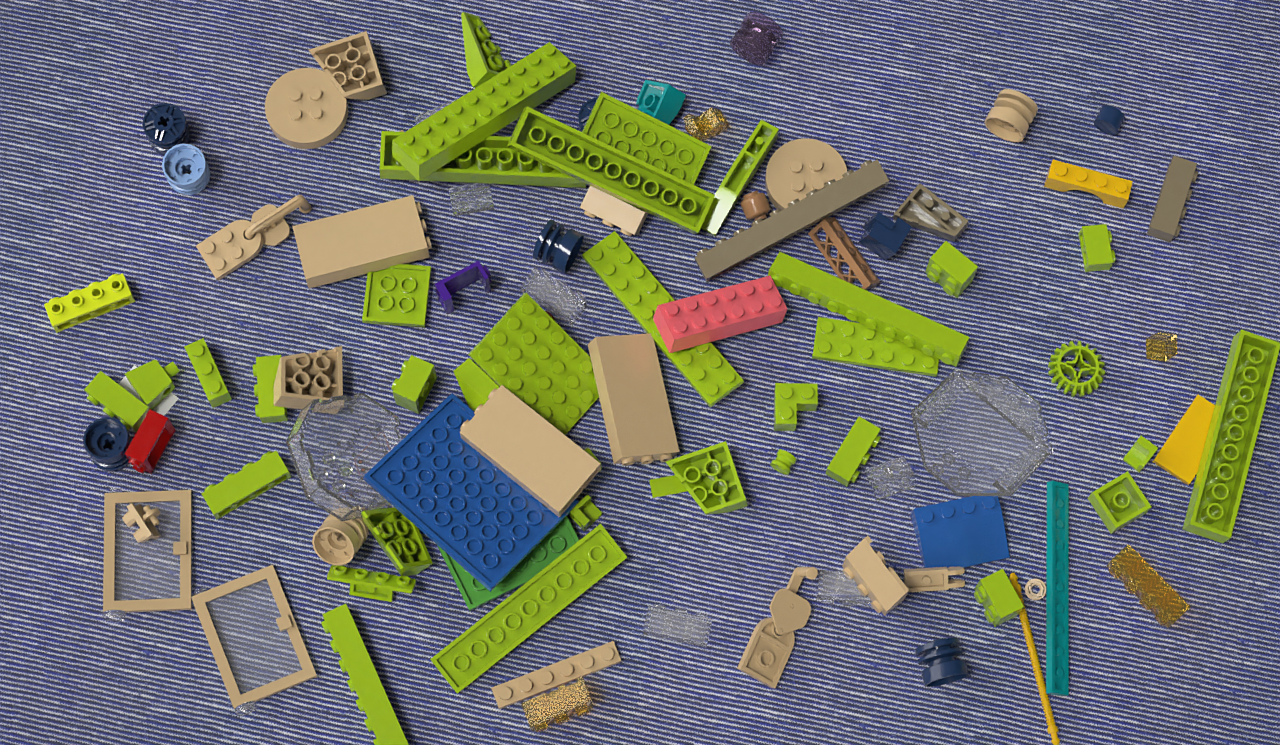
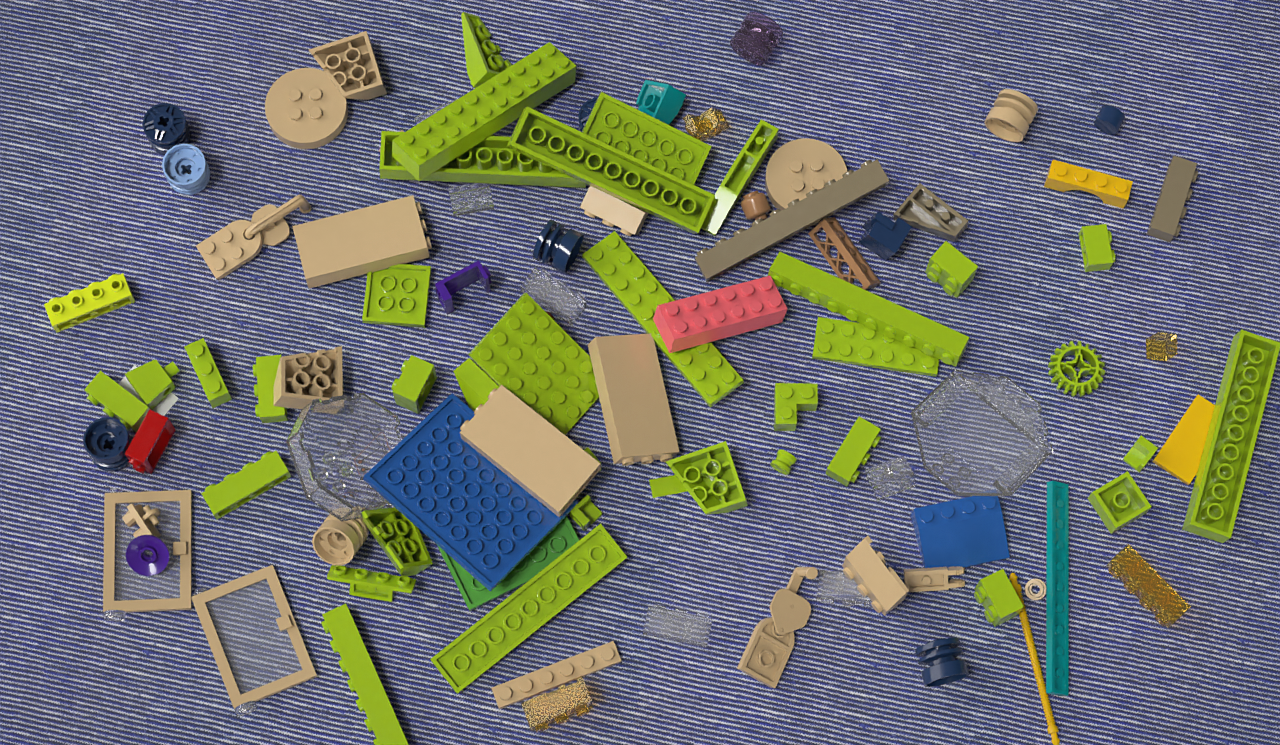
none -> dark purple dish [126,535,170,576]

